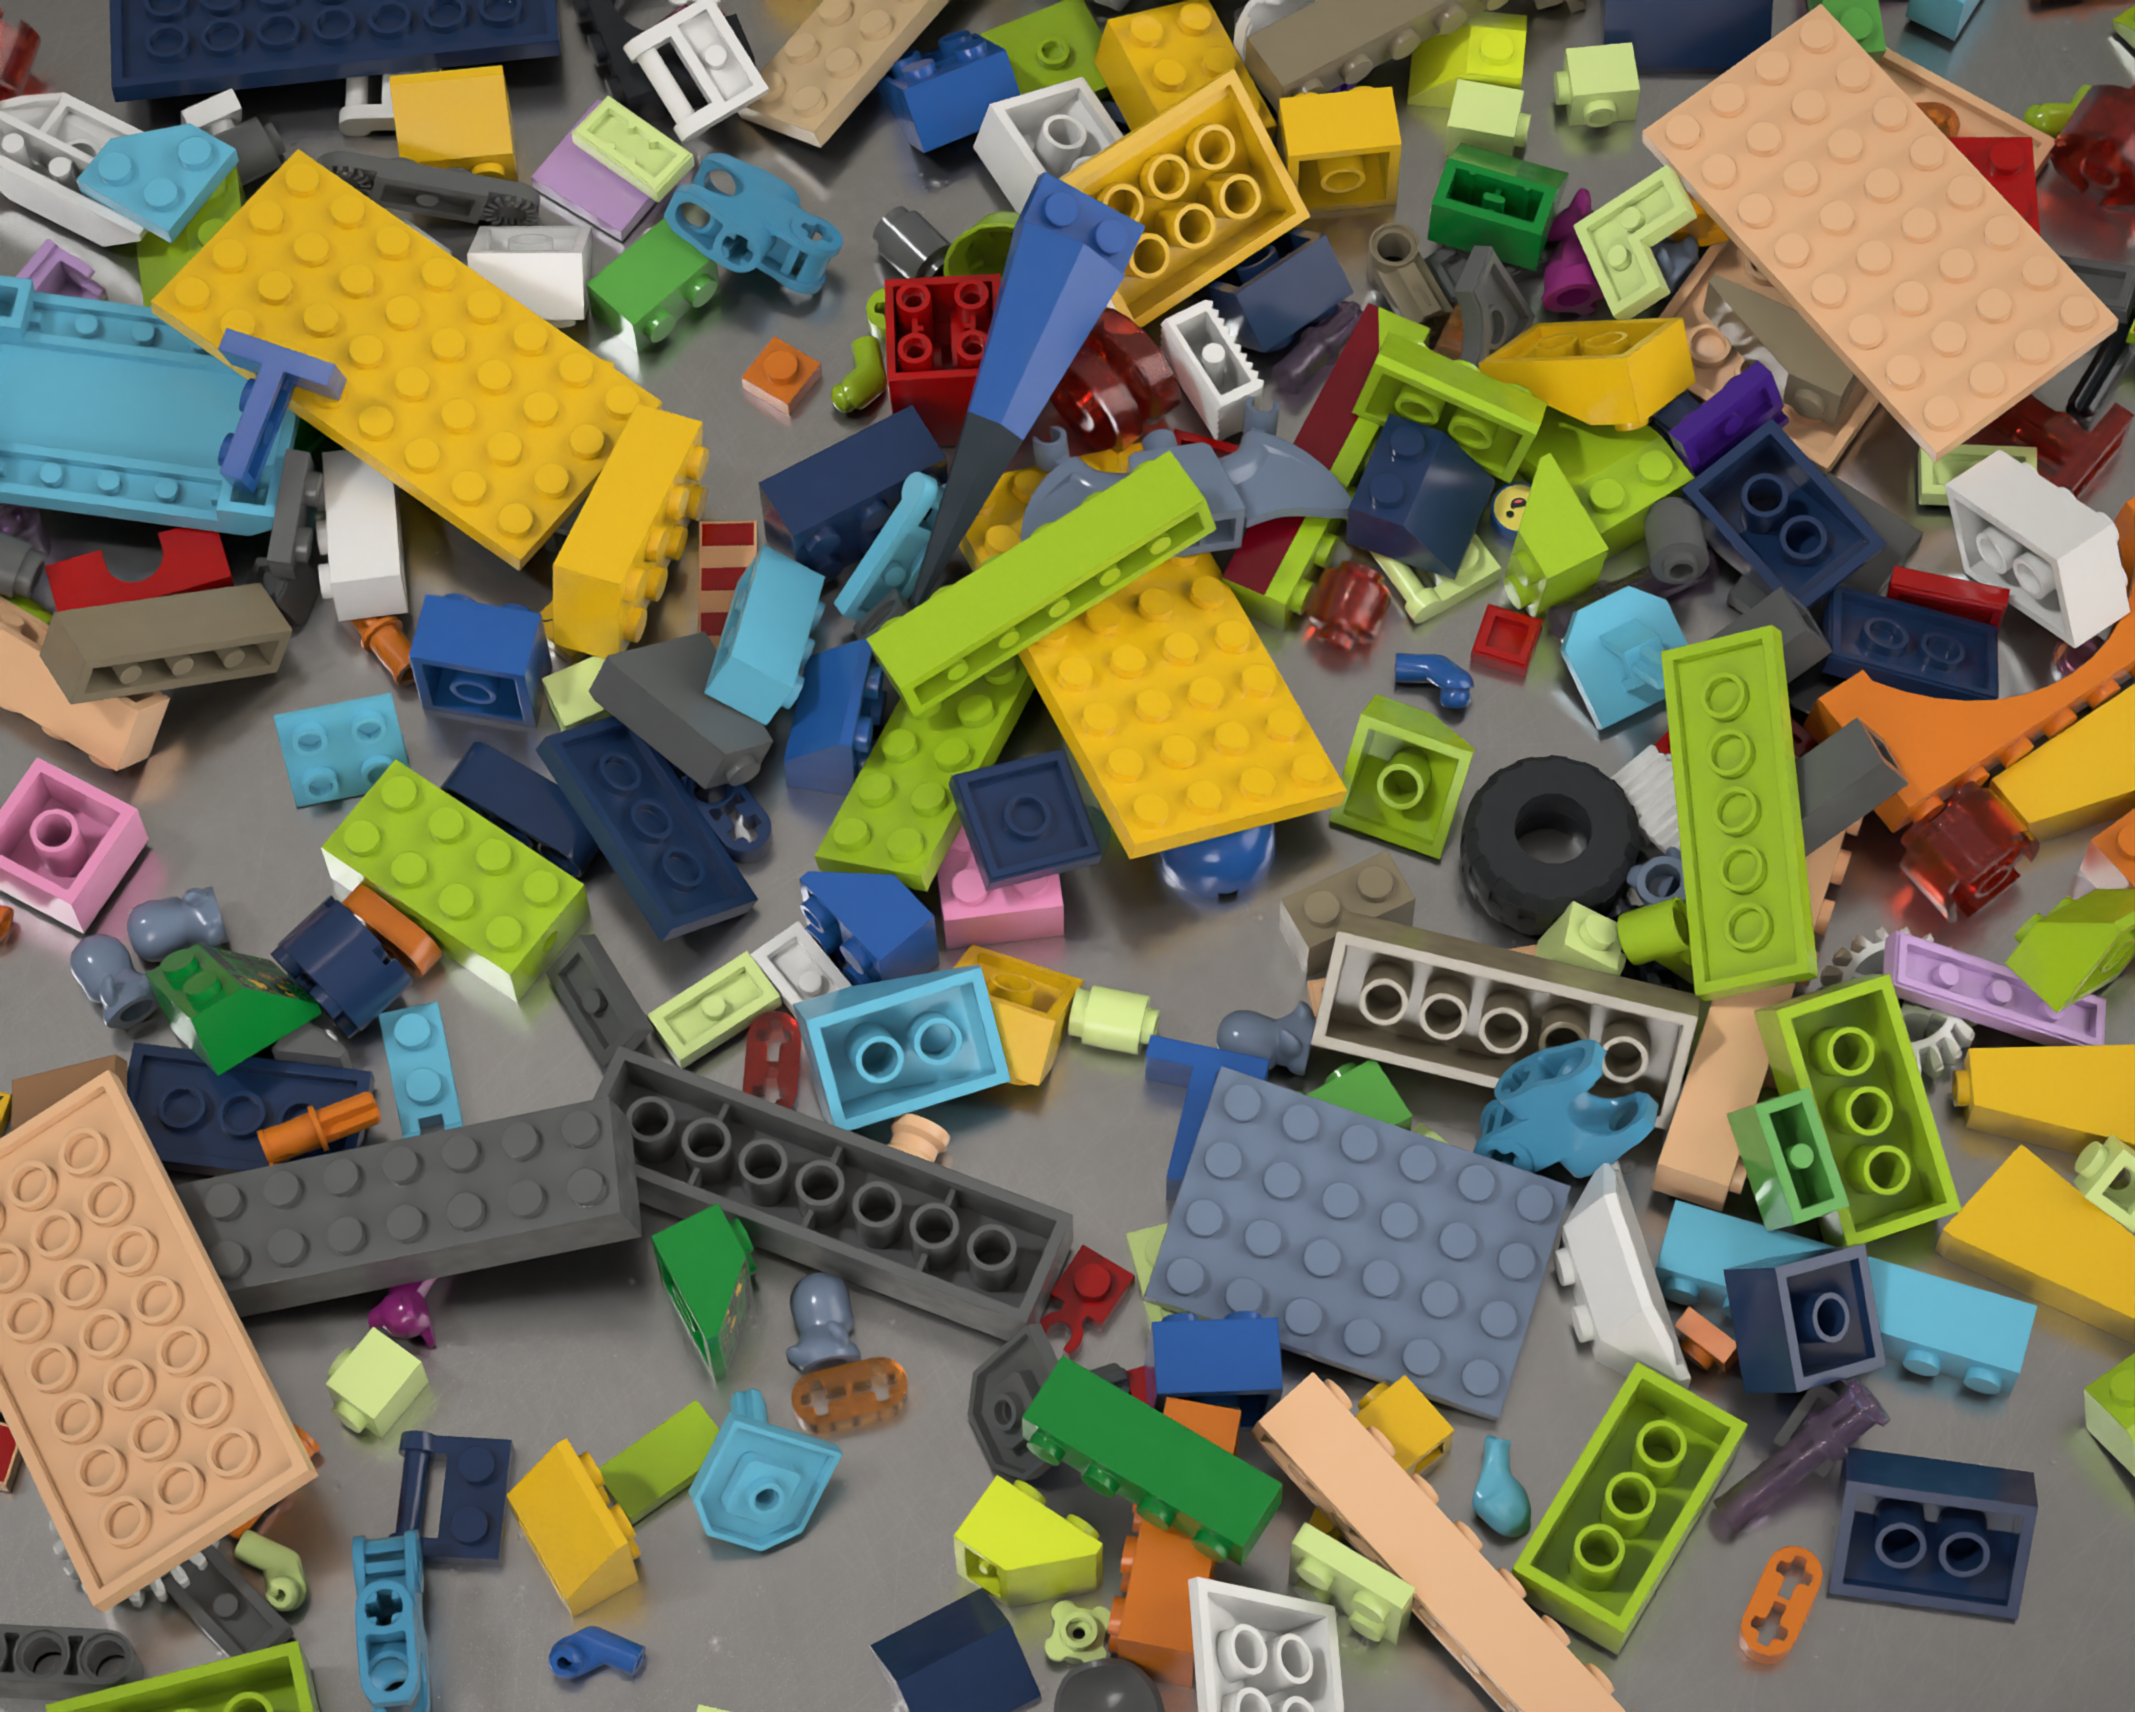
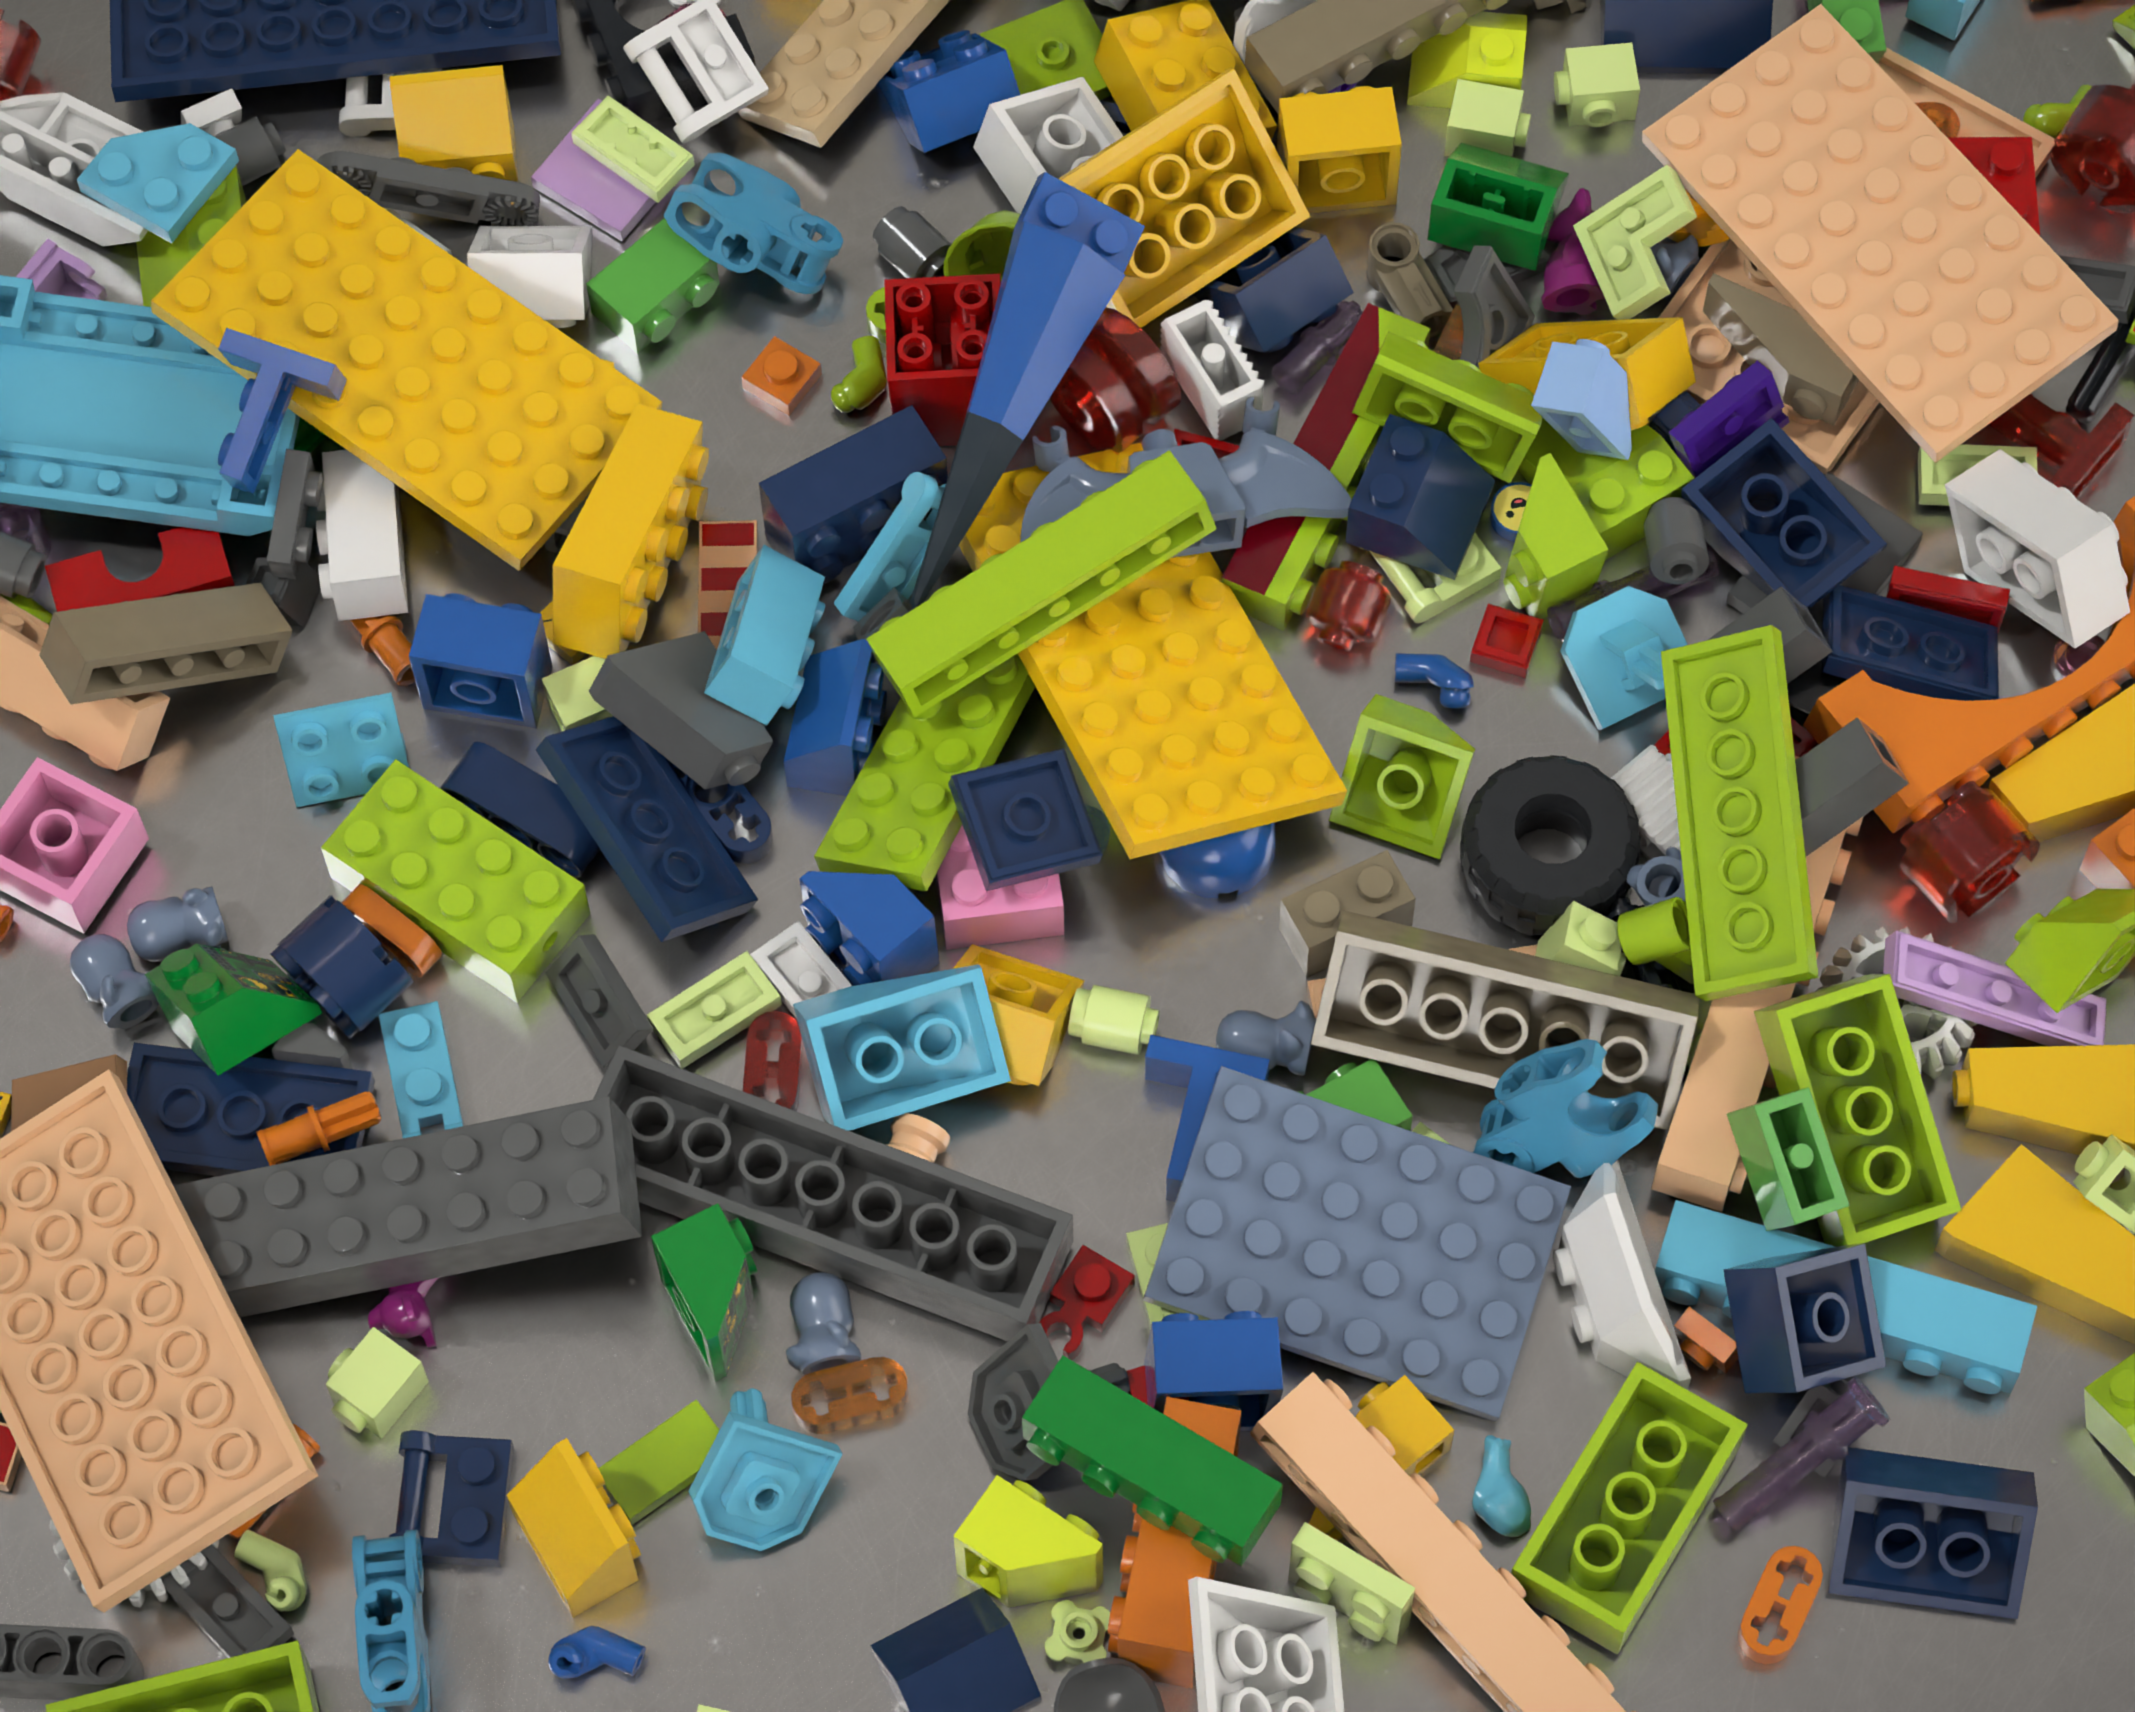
none -> light blue slope [1531,339,1632,460]

